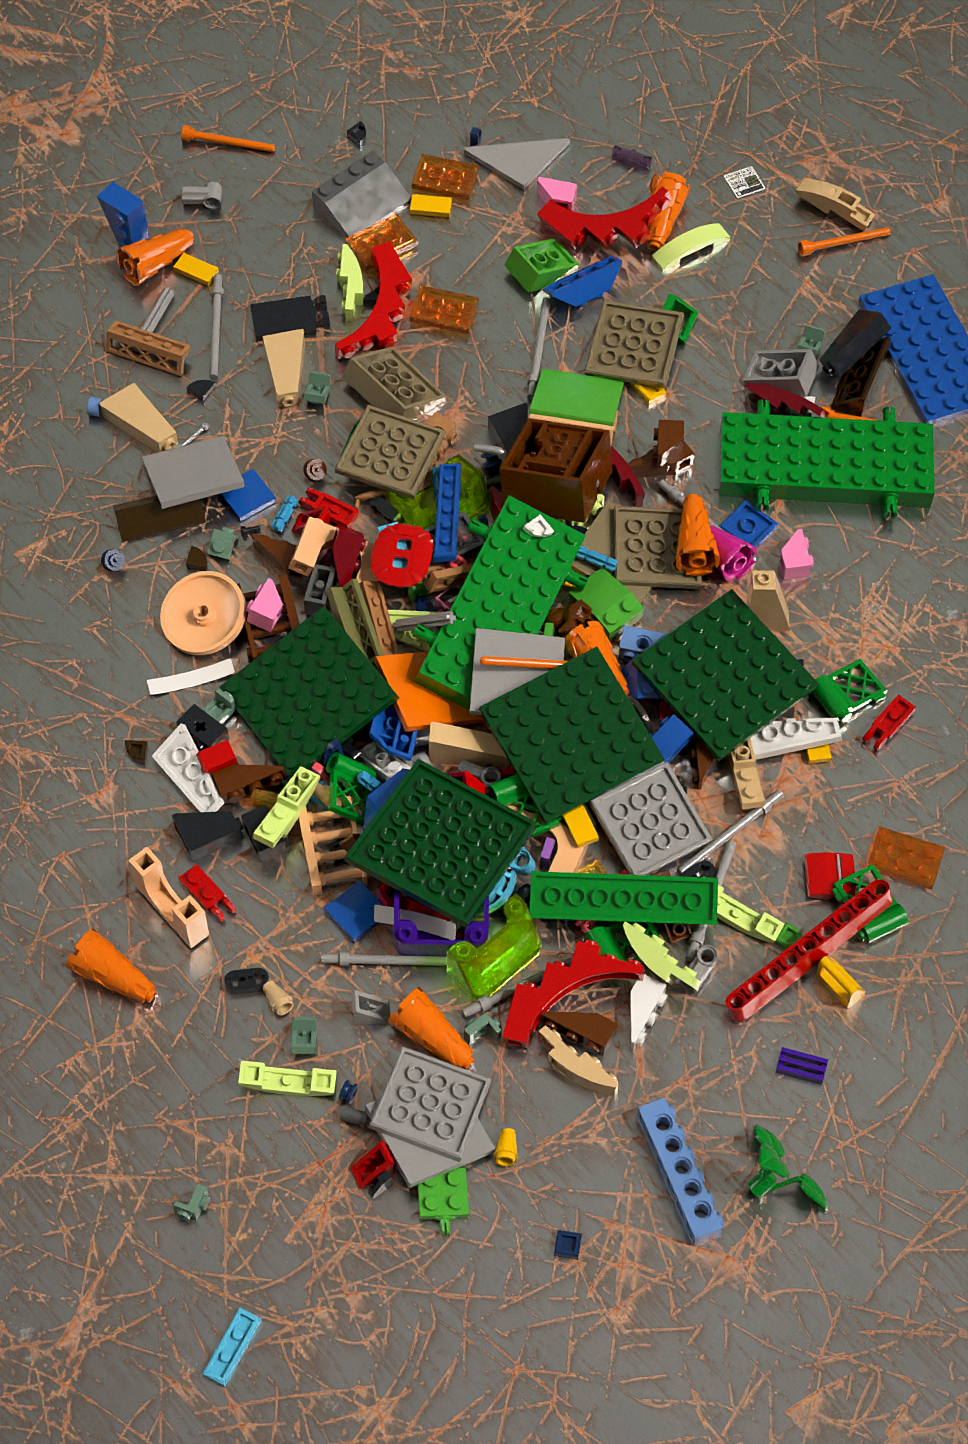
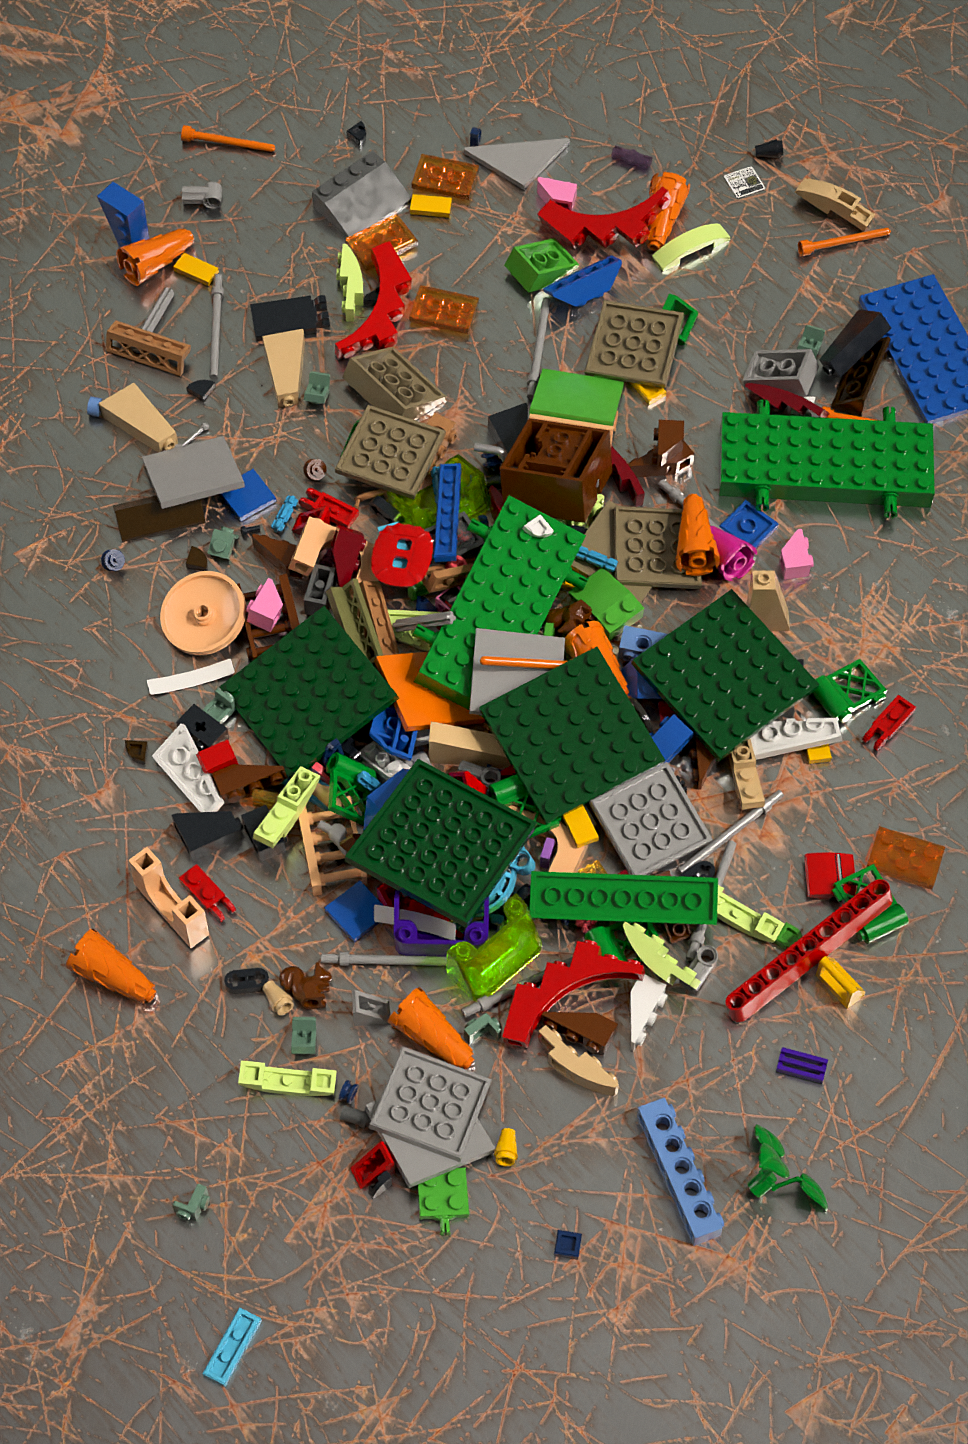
none -> reddish brown animal [279,962,332,1009]
none -> light grey animal [317,820,348,855]
none -> tile [481,914,504,933]
none -> black cone [755,139,784,158]

